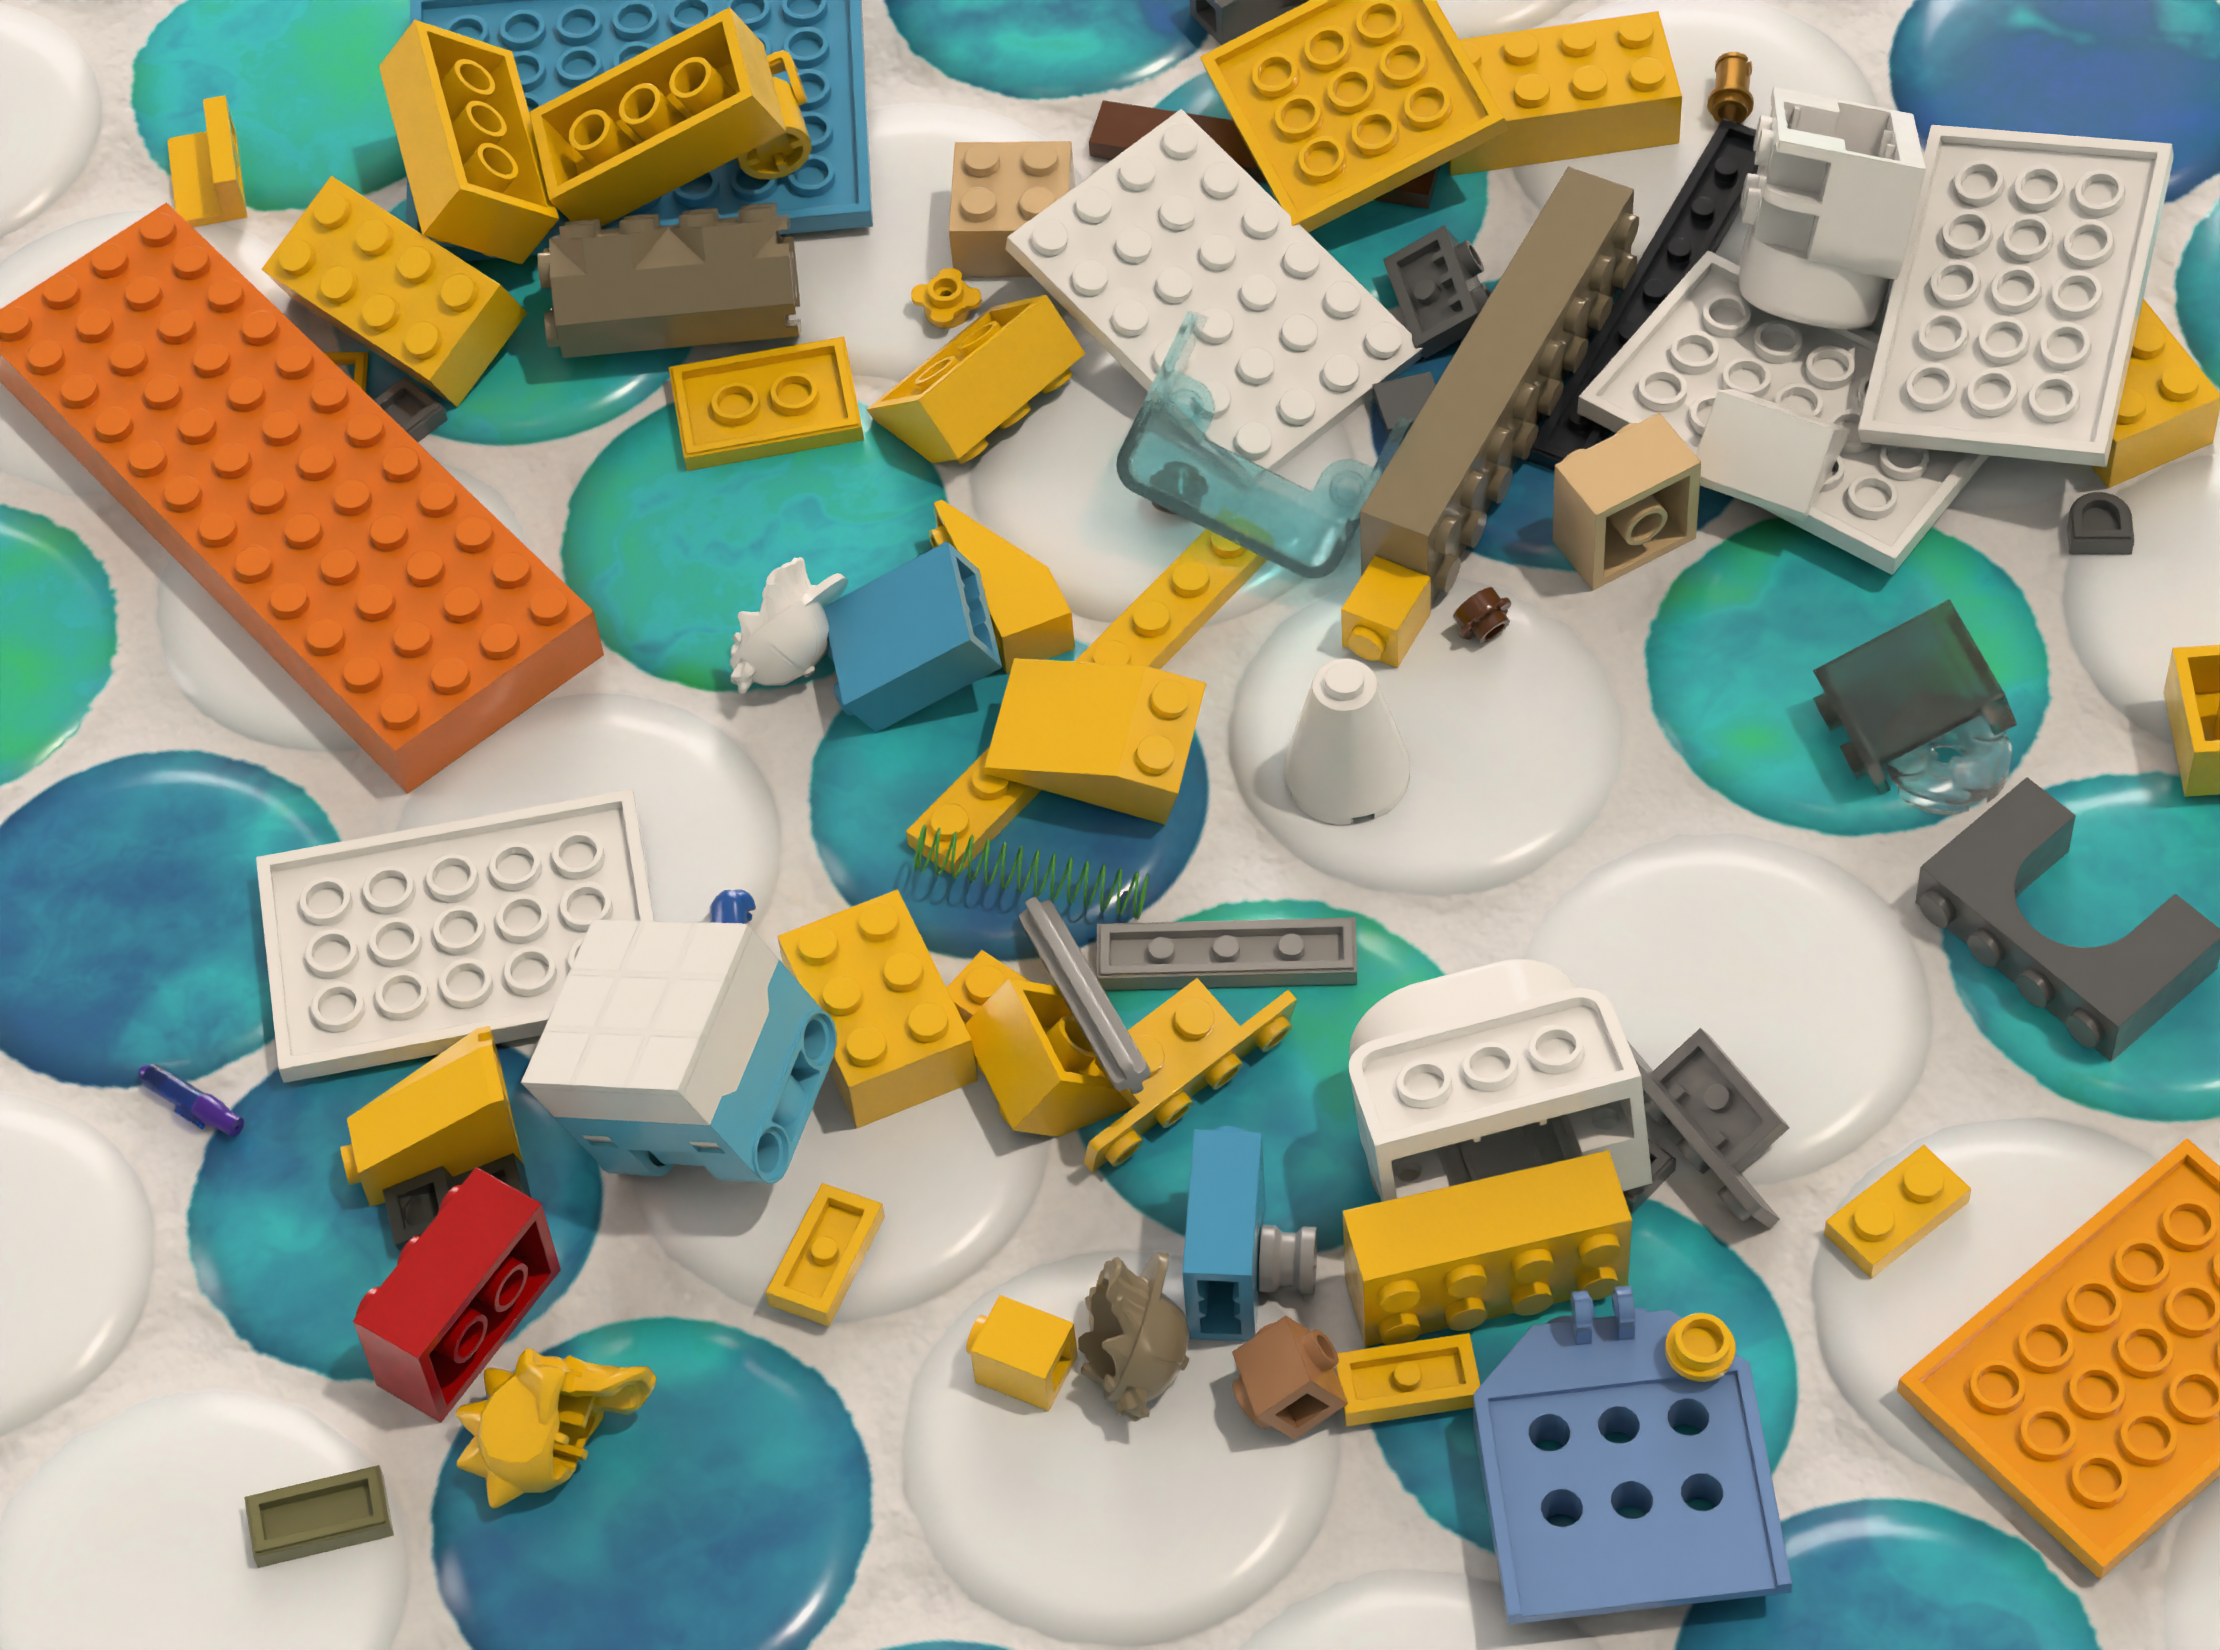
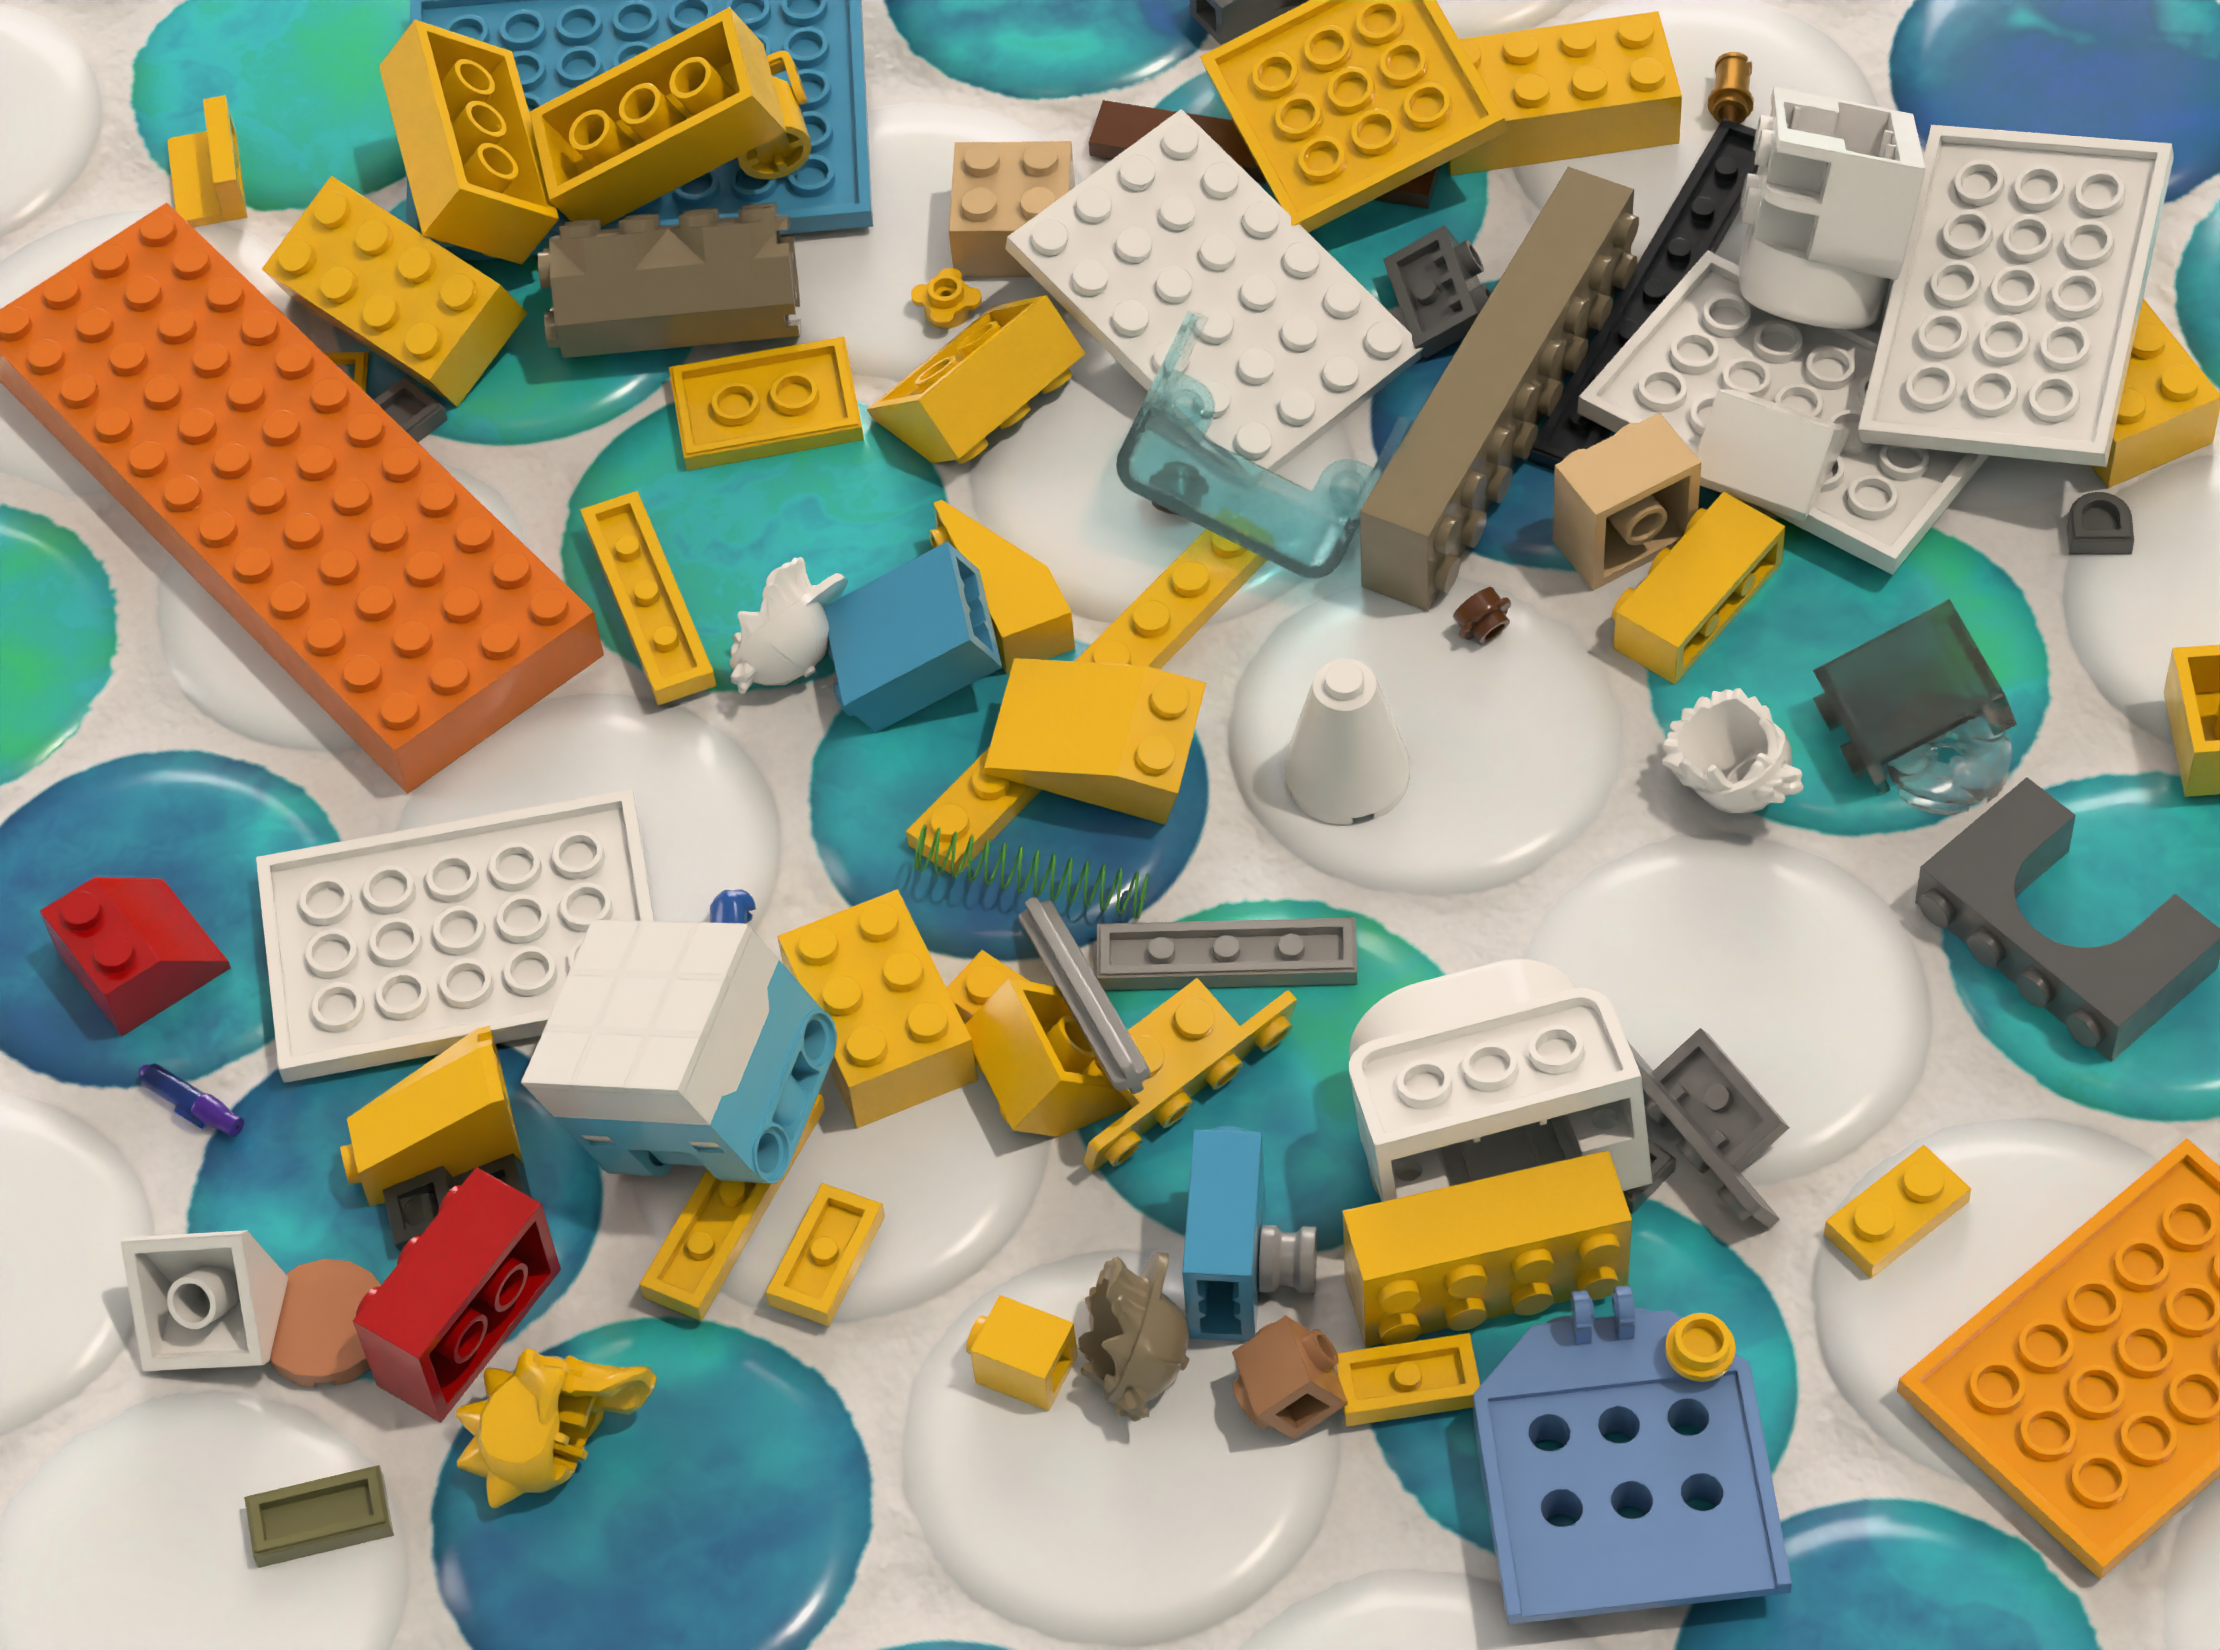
yellow brick [1341,555,1431,668] -> none
dark grey tile [1372,371,1436,443] -> none
none -> red slope [40,877,231,1036]
none -> white slope [120,1230,289,1371]
none -> nougat tile [269,1259,381,1387]
none -> yellow plate [580,490,716,706]
none -> yellow plate [639,1094,825,1321]
none -> yellow brick [1611,491,1785,685]
none -> white hair [1662,688,1804,813]

